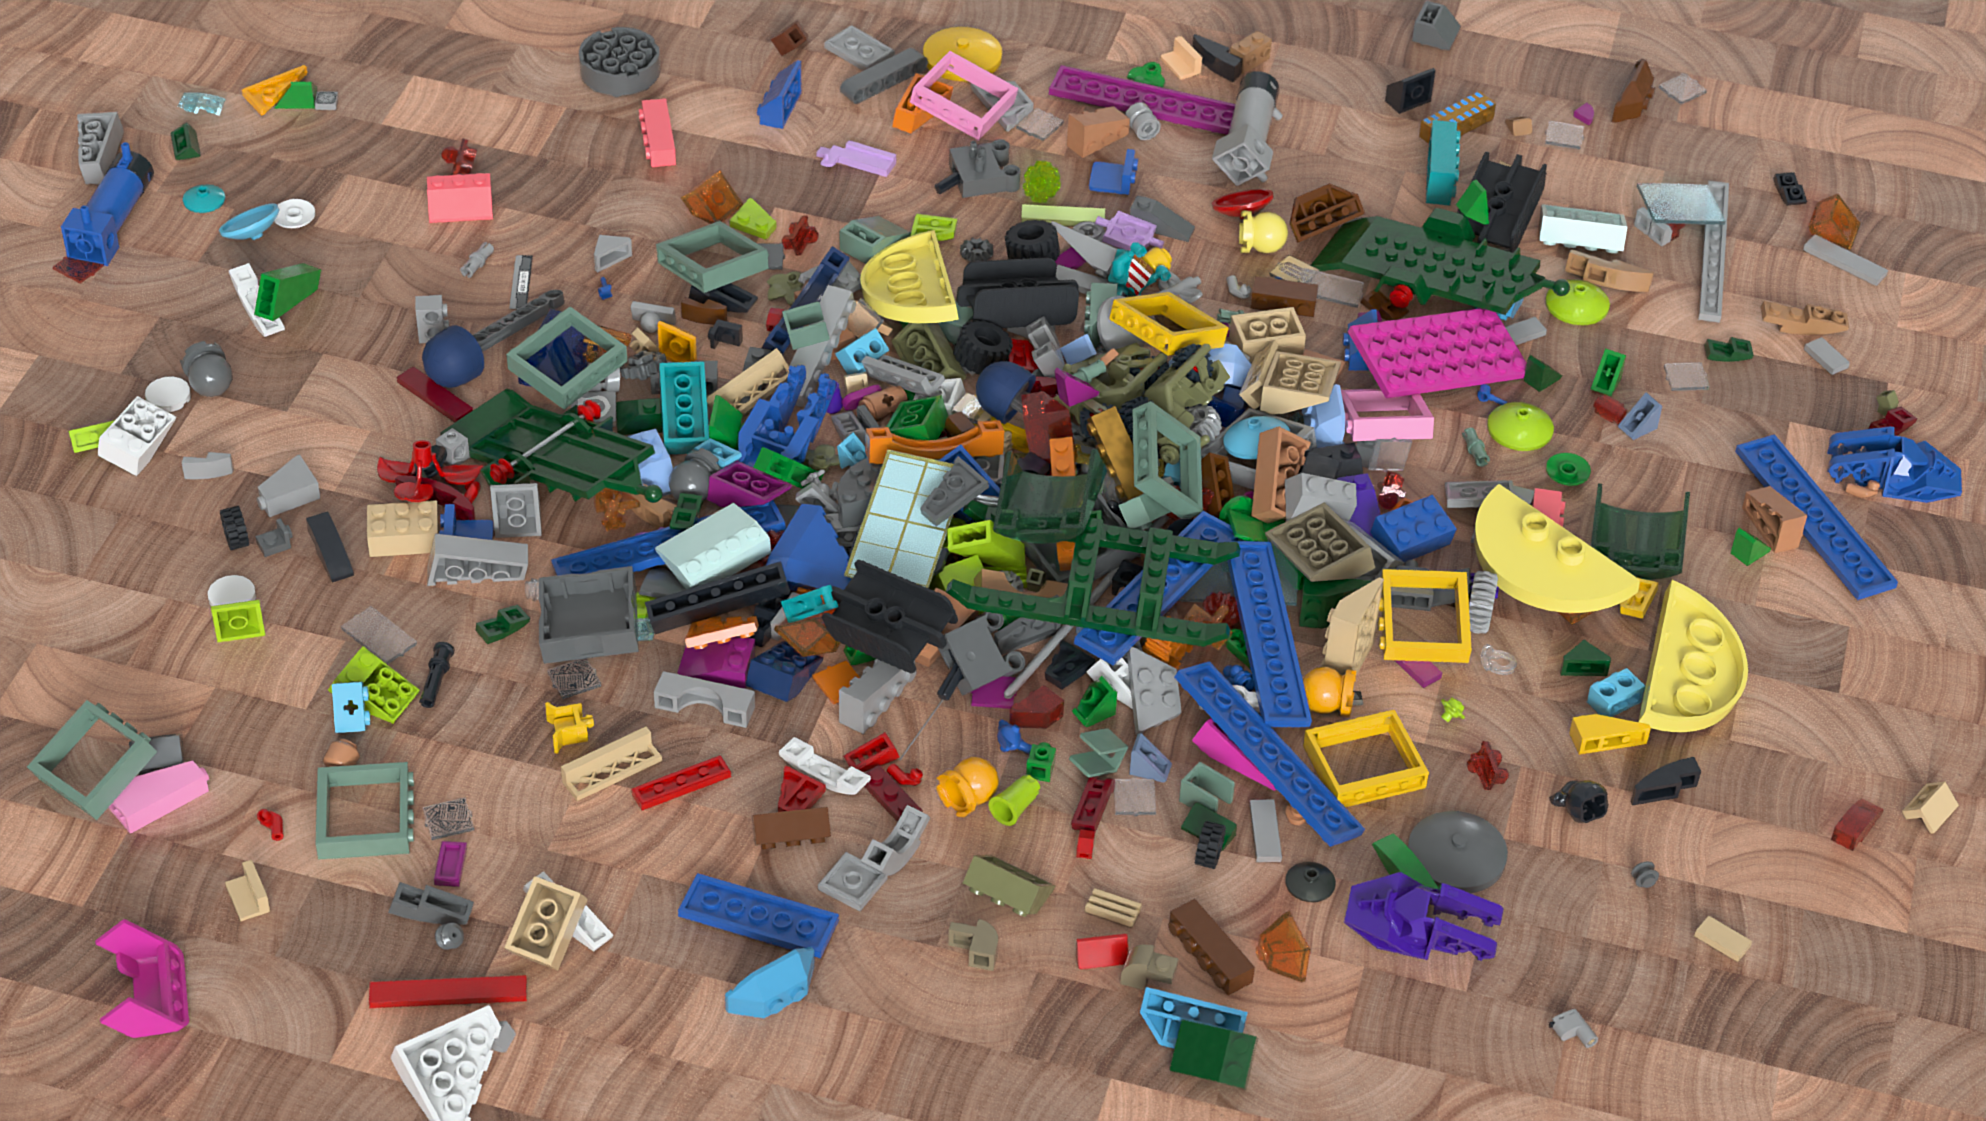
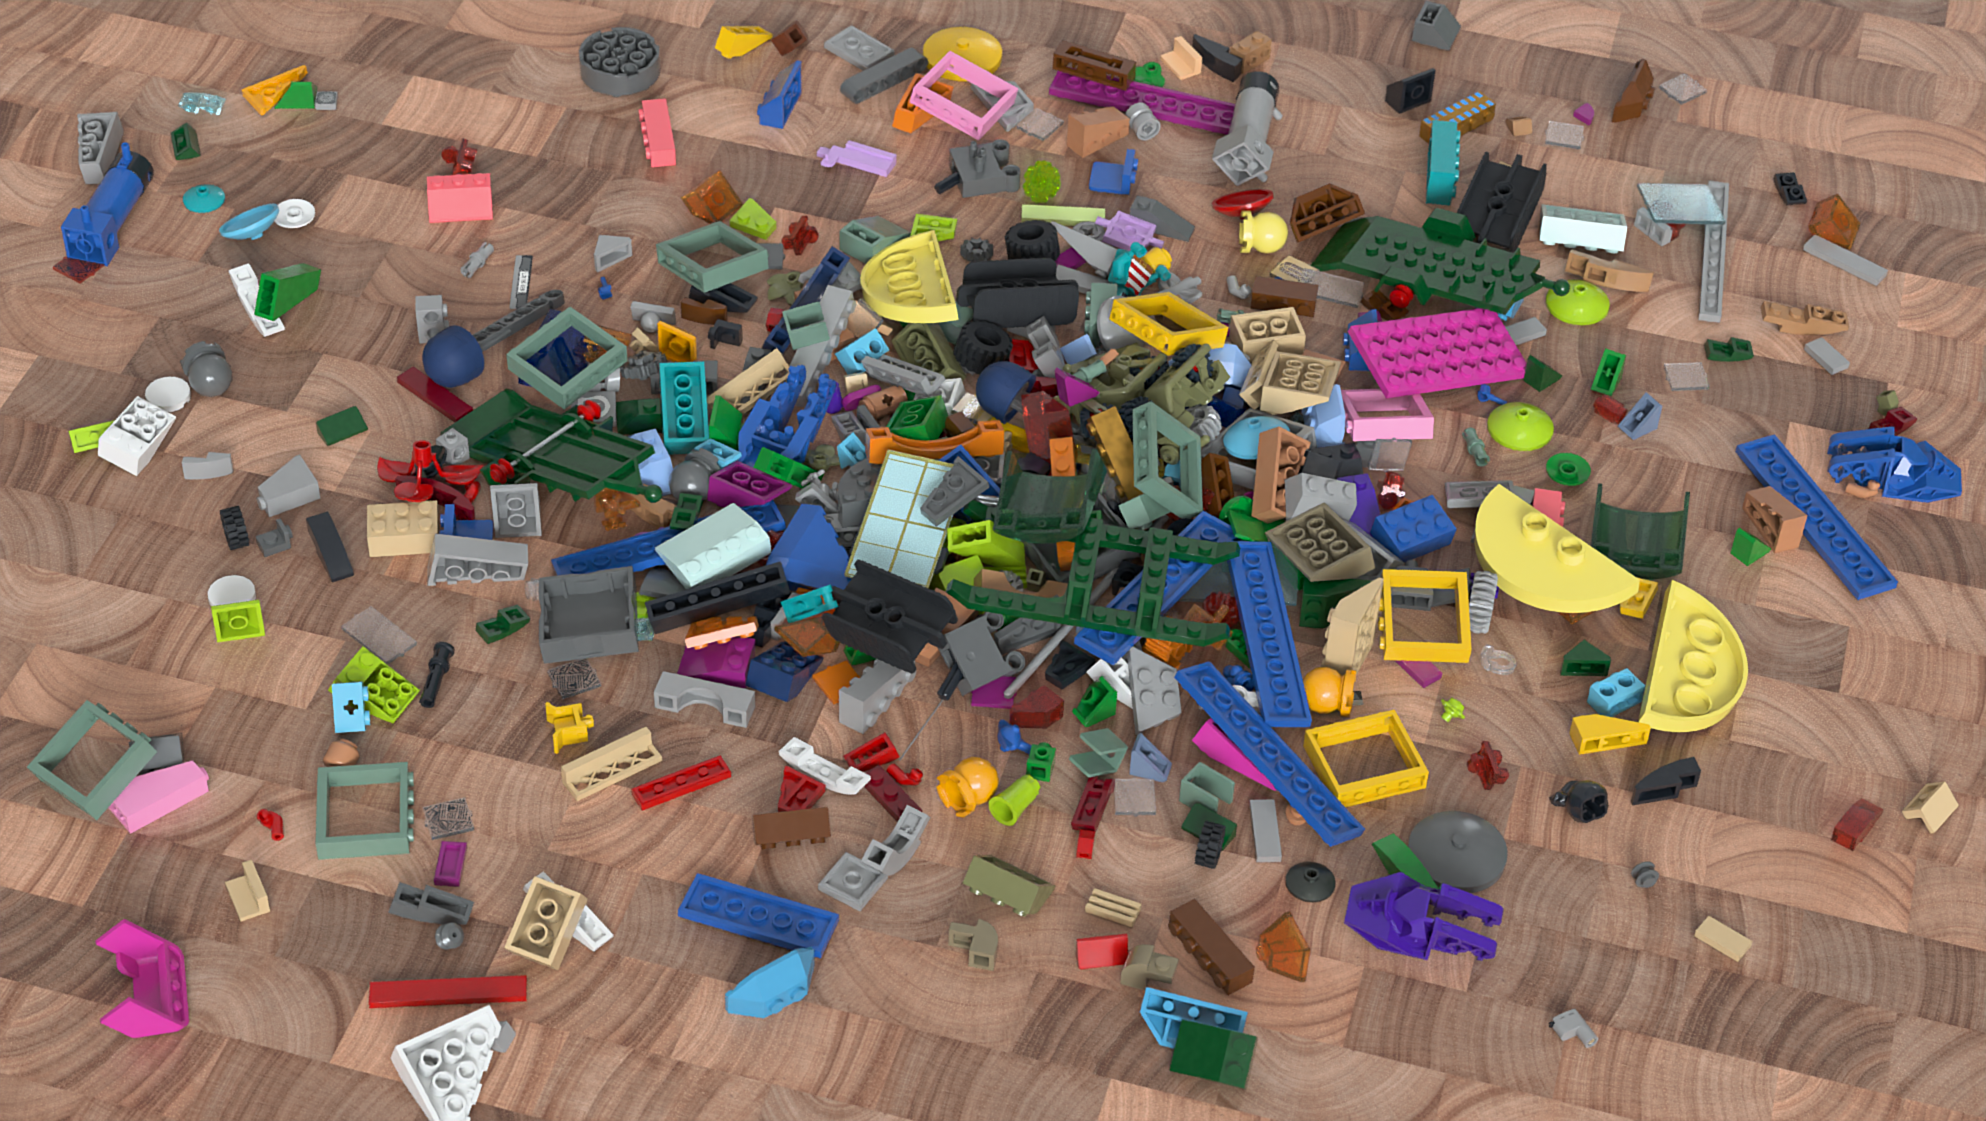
green slope [1456,180,1489,225] -> none
none -> dark green slope [316,406,368,446]
none -> yellow slope [715,26,773,58]
none -> reddish brown brick [1052,40,1136,91]

